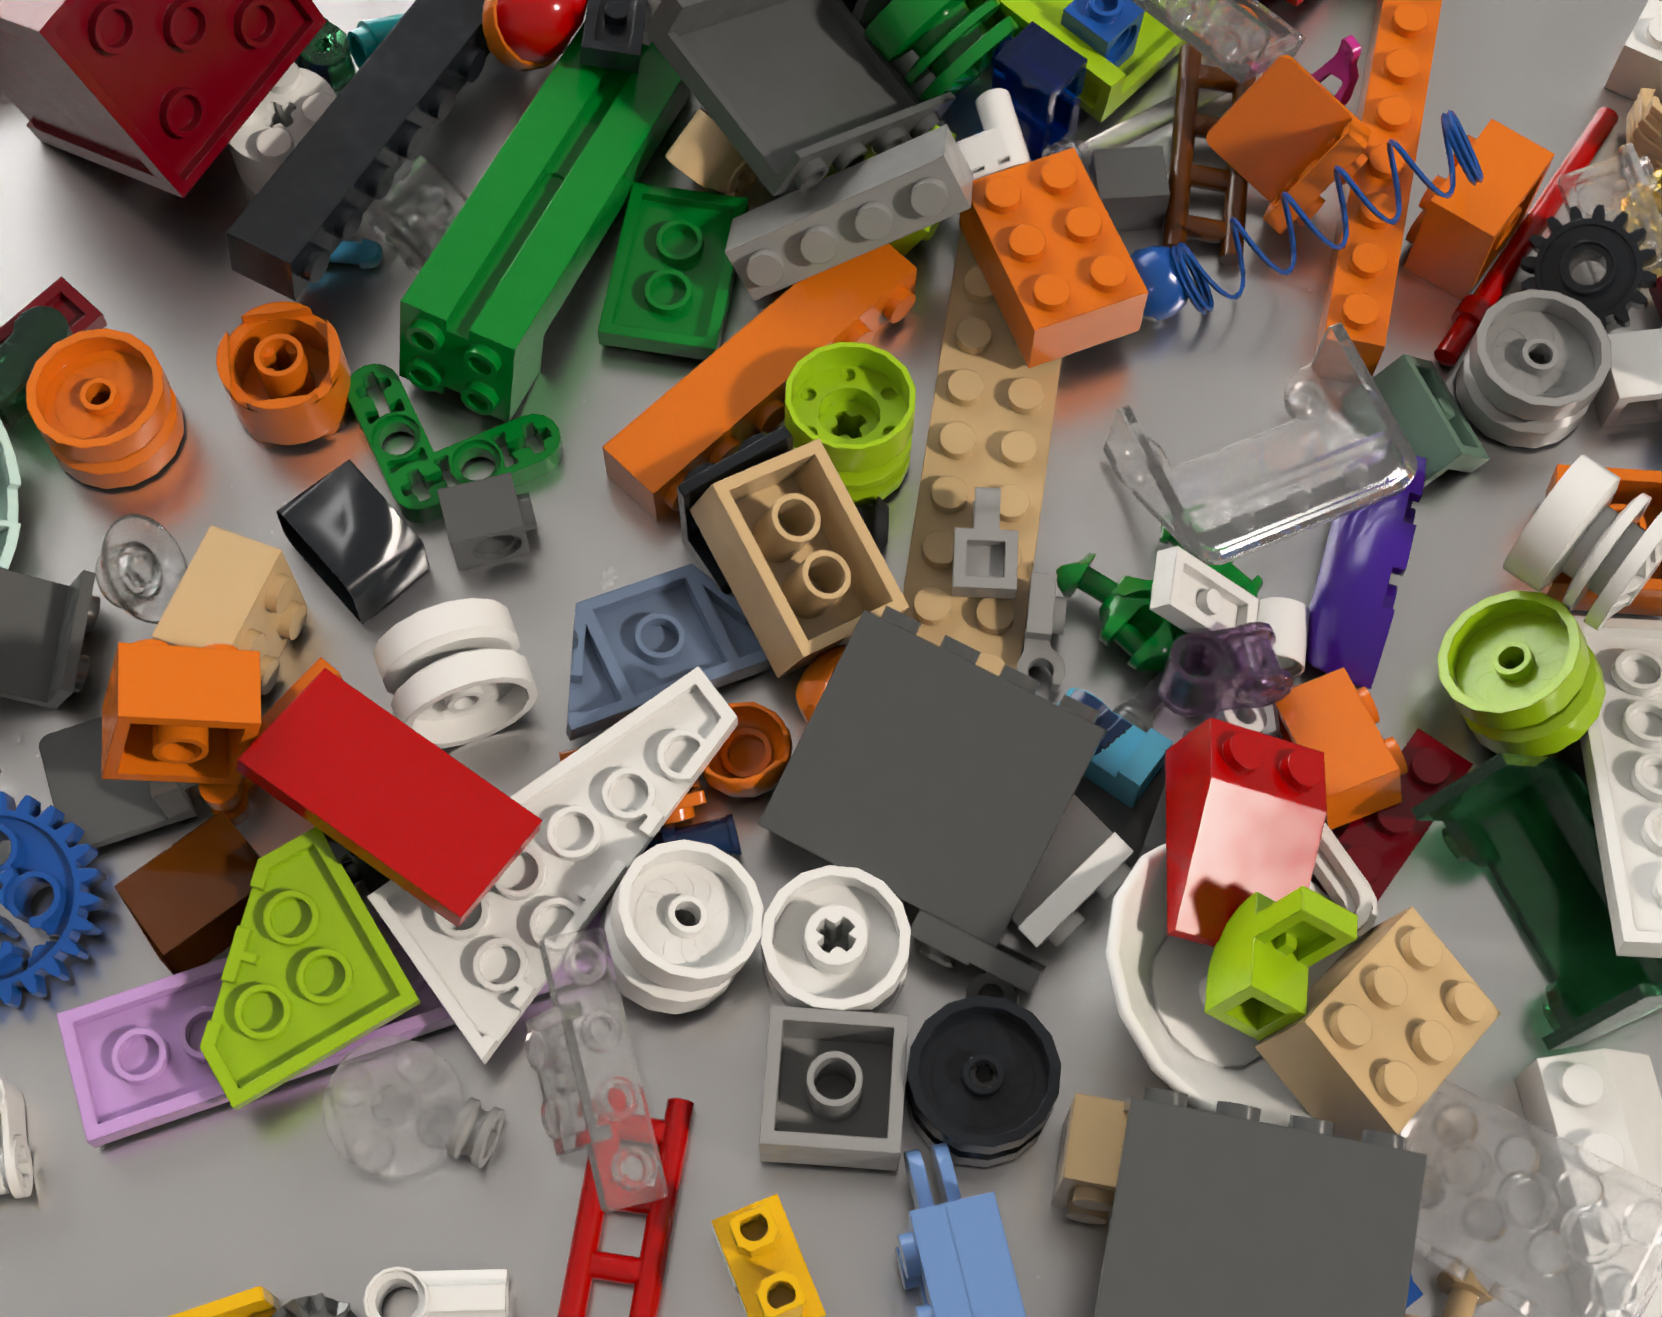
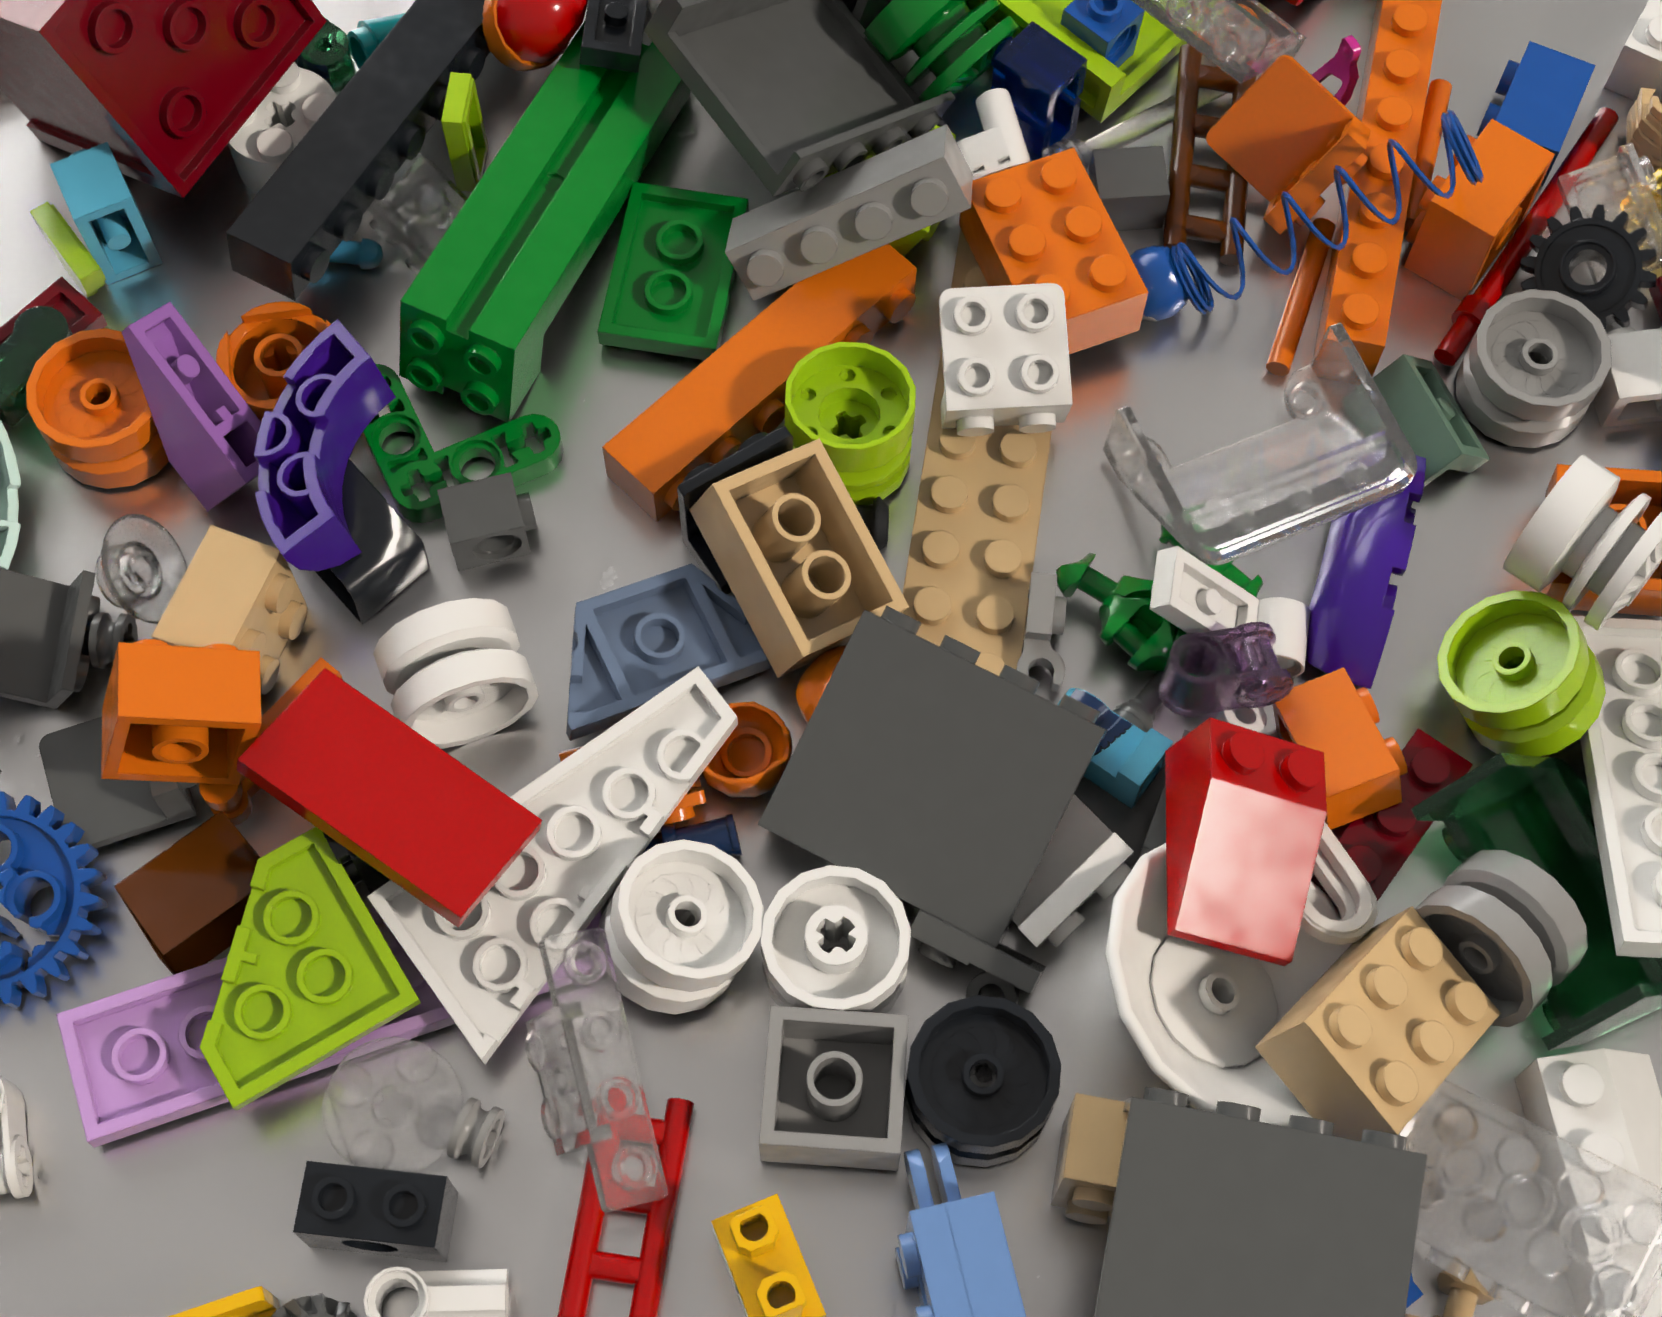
tan piece [665,108,759,197] -> none
light grey plate [951,487,1018,599] -> none
lime brick [1205,886,1358,1041] -> none
none -> lime tile [29,201,106,298]
none -> medium azure brick [50,142,163,285]
none -> dark grey bush [88,612,138,669]
none -> medium lavender slope [121,301,261,512]
none -> dark purple brick [254,319,396,571]
none -> black brick [293,1161,458,1262]
none -> lime tile [441,72,488,192]
none -> white bracket [939,283,1073,437]
none -> orange bar [1266,218,1336,376]
none -> orange bar [1404,79,1452,232]
none -> light grey wheel [1415,850,1588,1027]
none -> blue brick [1476,41,1596,186]

